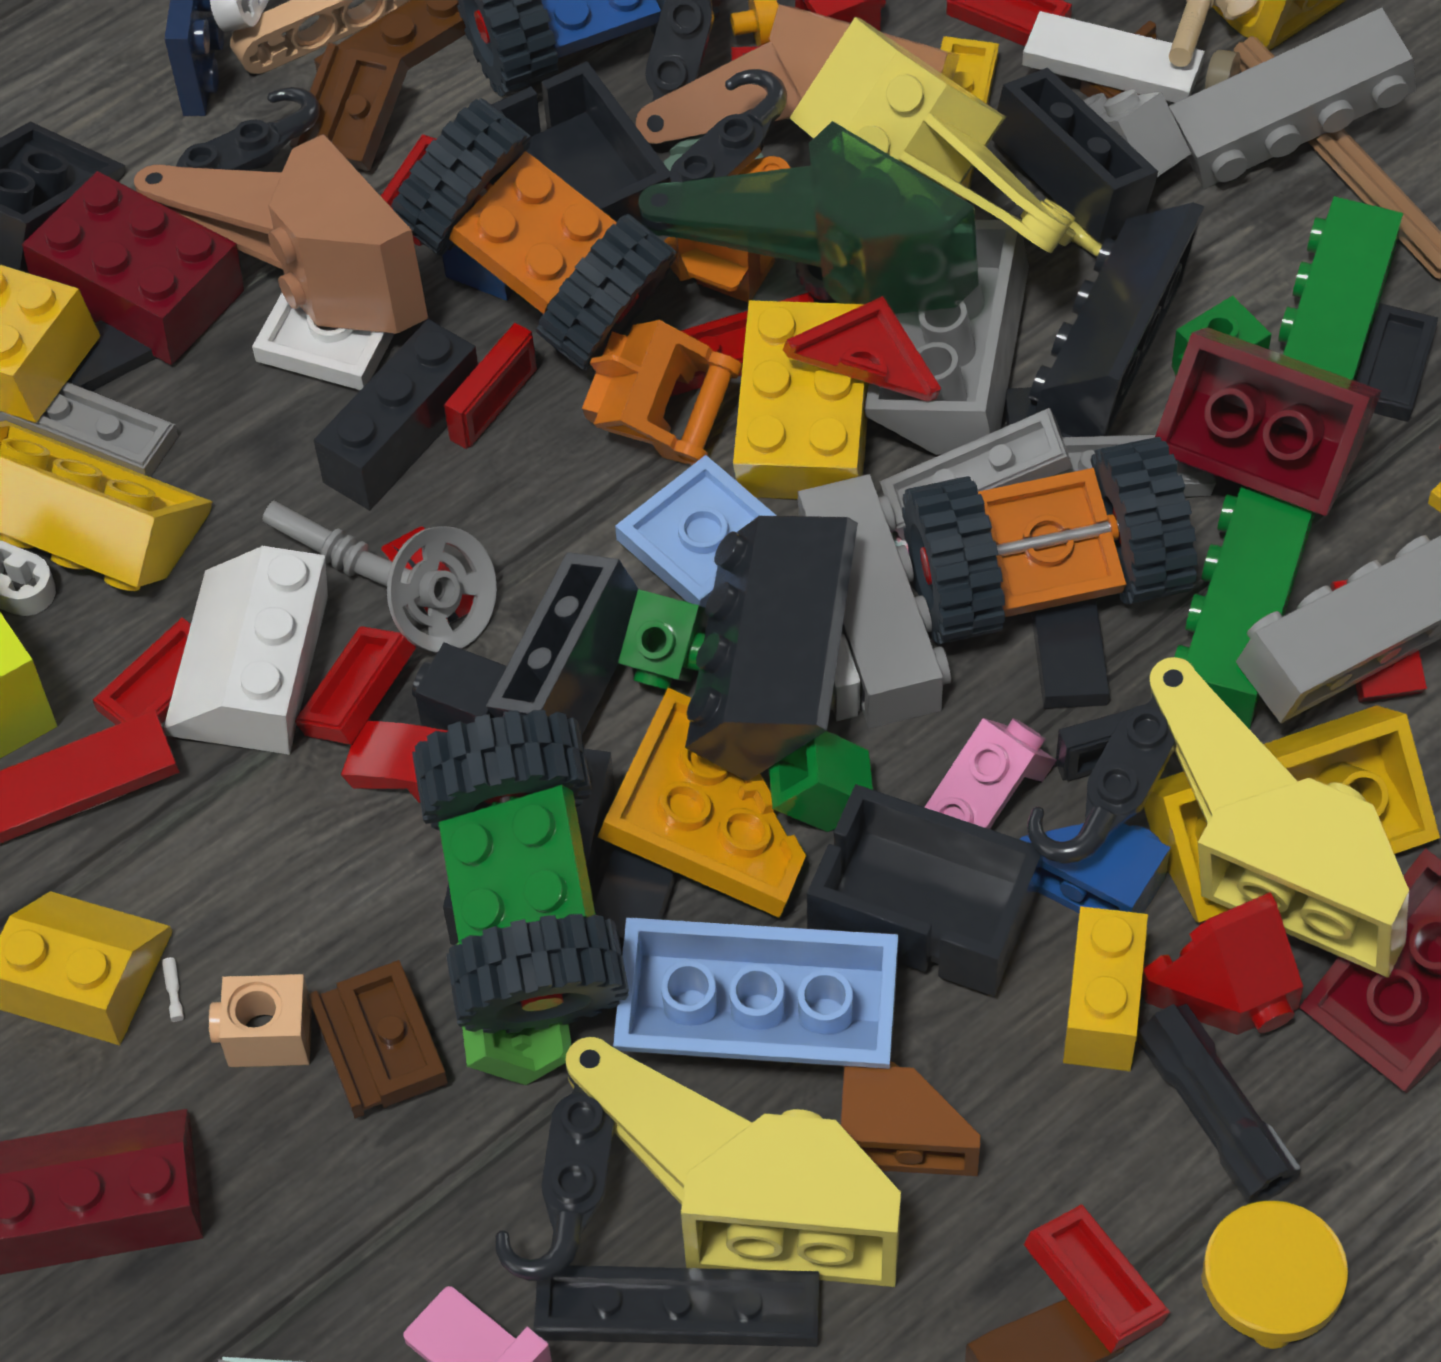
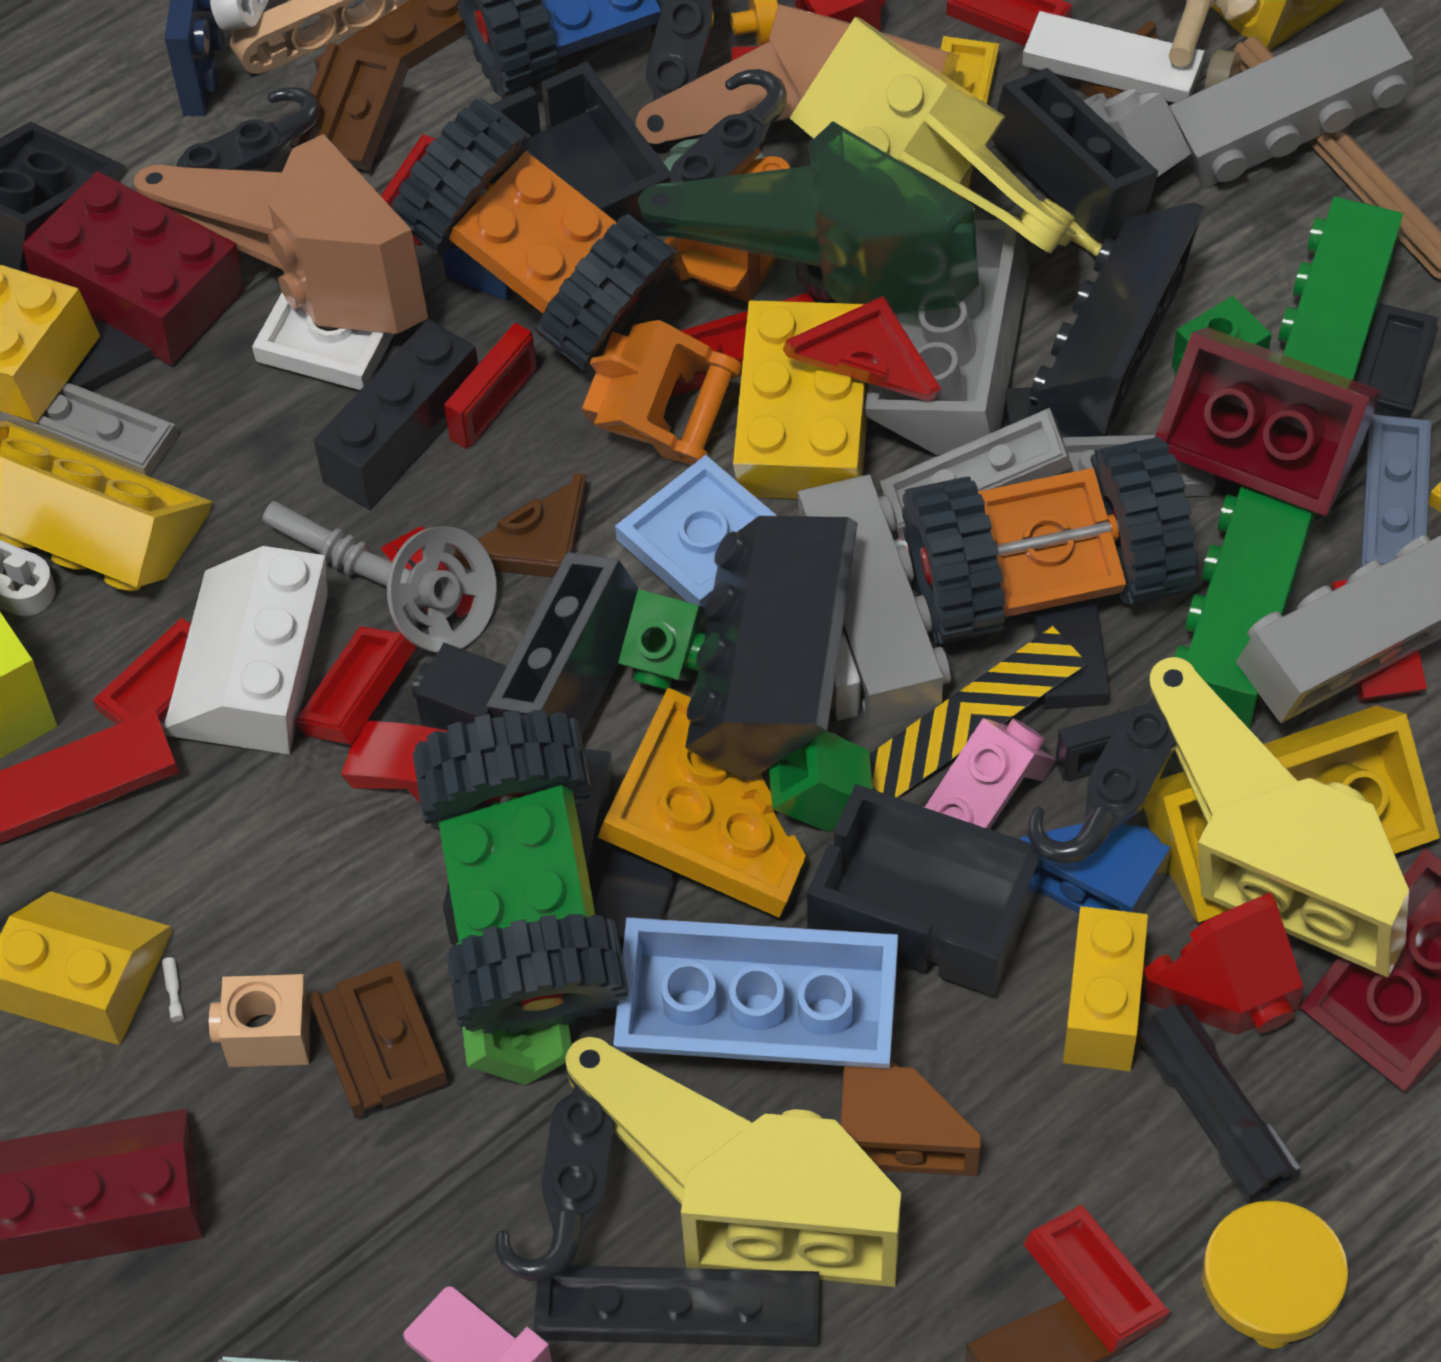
none -> reddish brown tile [454,473,587,578]
none -> sticker [869,626,1088,798]
none -> sand blue tile [1359,415,1431,569]

